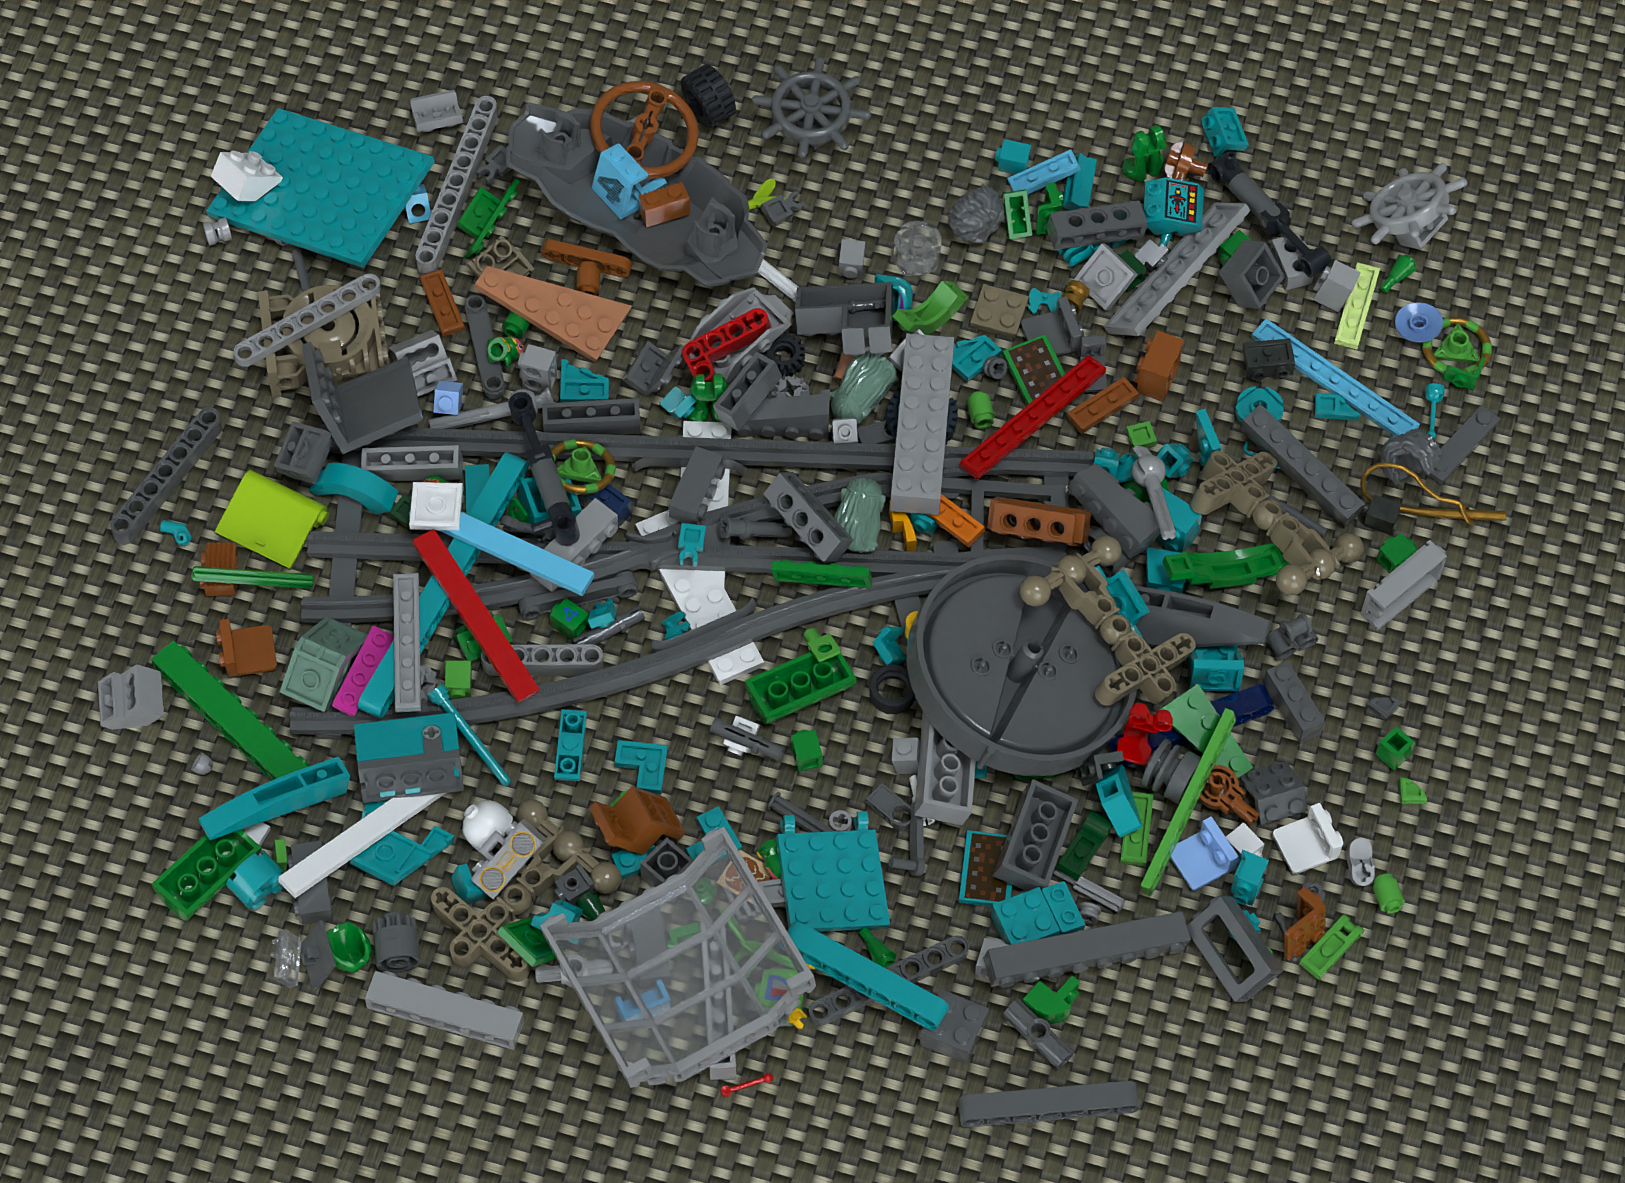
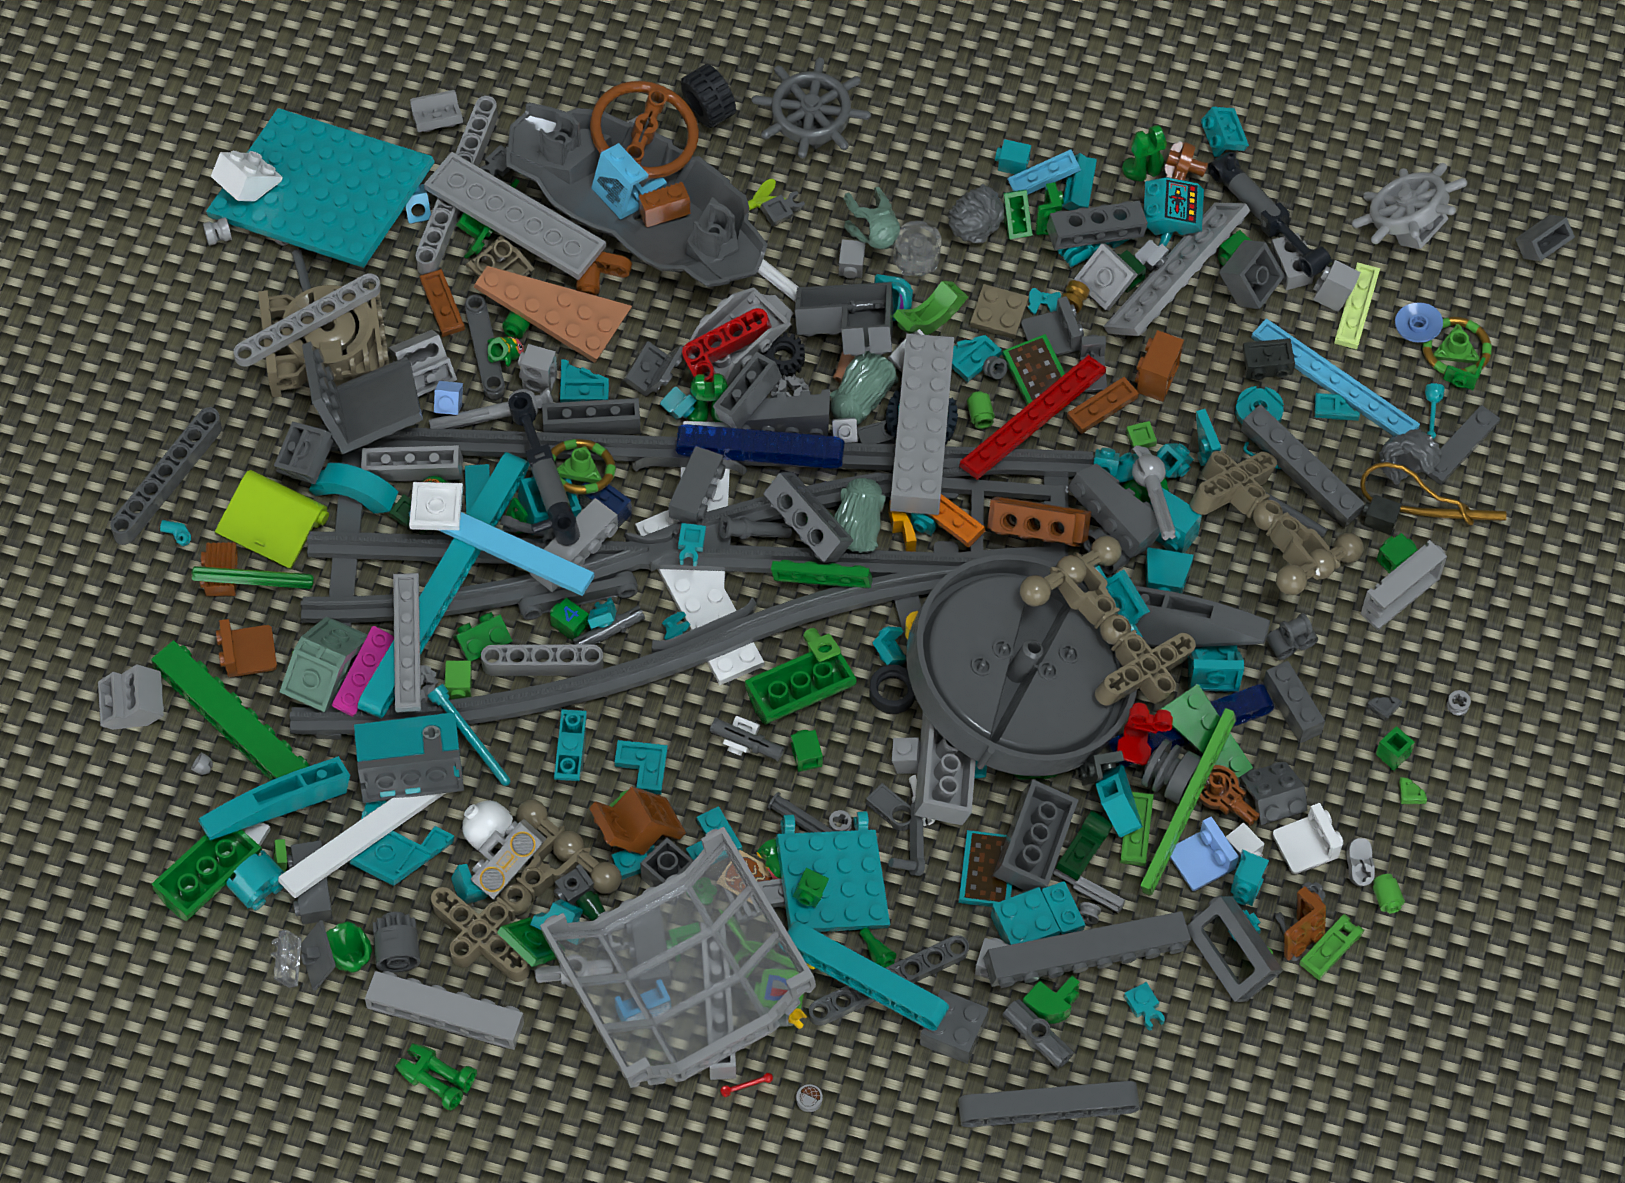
red tile [412,529,540,703] -> none
green piece [1162,543,1291,589] -> none
green cone [1379,255,1416,293] -> none
none -> green piece [396,1043,477,1111]
none -> light grey plate [424,152,606,280]
none -> clear blue beam [675,424,845,468]
none -> green bracket [792,867,829,908]
none -> light grey tile [796,1084,822,1112]
none -> sand green hair [844,187,900,249]
none -> teal plate [1124,982,1165,1031]
none -> light grey bush [1447,690,1471,716]
none -> dark grey brick [1515,215,1575,261]

